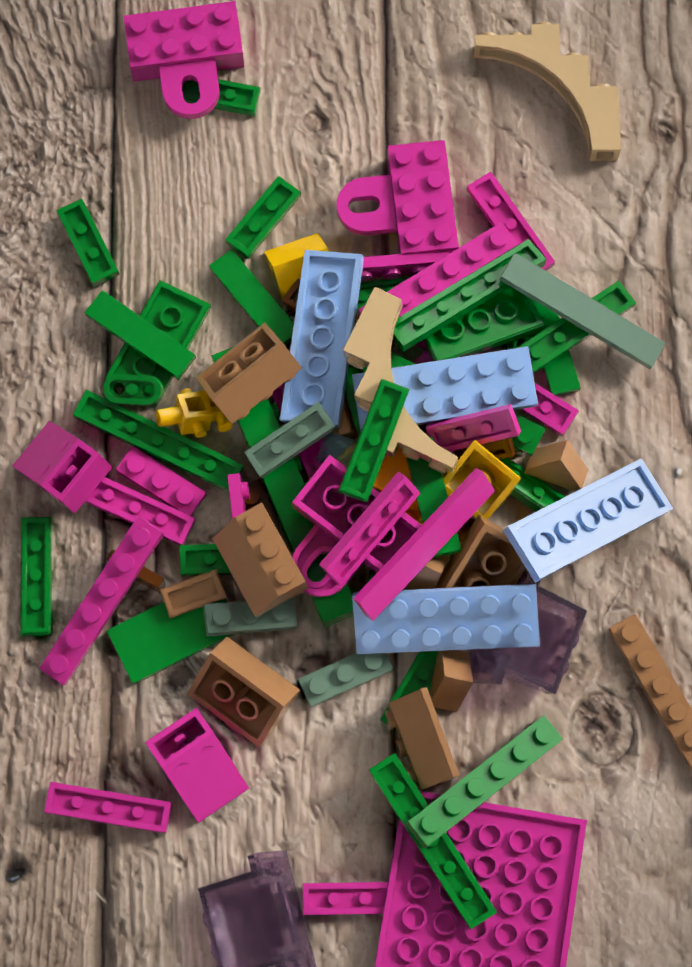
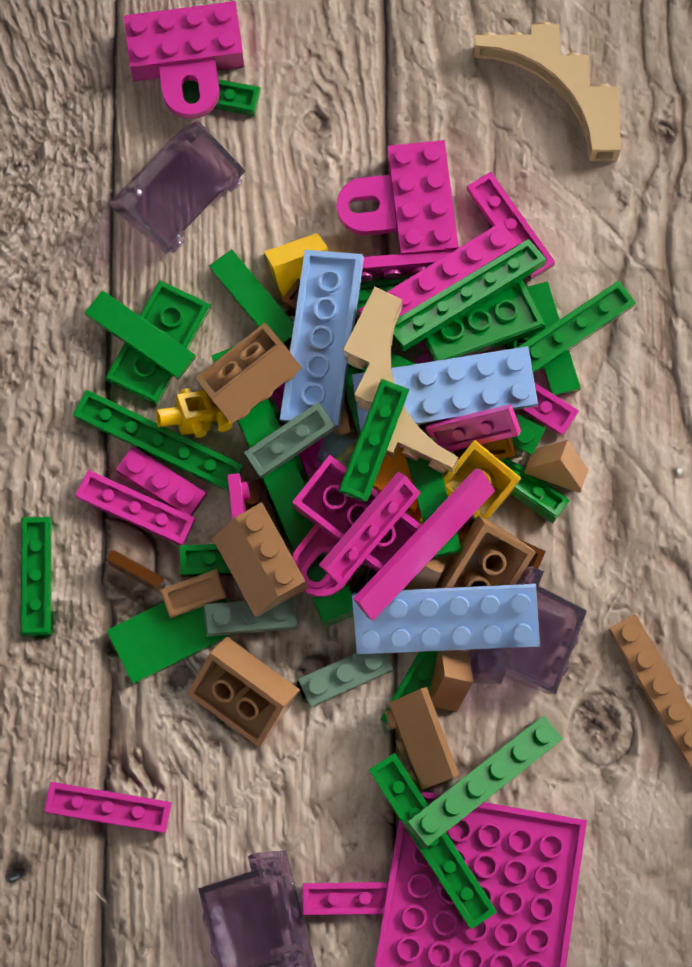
dark pink slope [12,421,112,514] -> none
dark pink plate [39,516,165,685] -> none
green plate [56,199,120,287] -> none
green plate [103,374,163,405] -> none
dark pink slope [145,708,250,823] -> none
green plate [225,176,301,260] -> none
sand green tile [499,253,665,369] -> none
light blue plate [503,459,673,583] -> none
none -> clear purple windscreen [109,121,246,253]

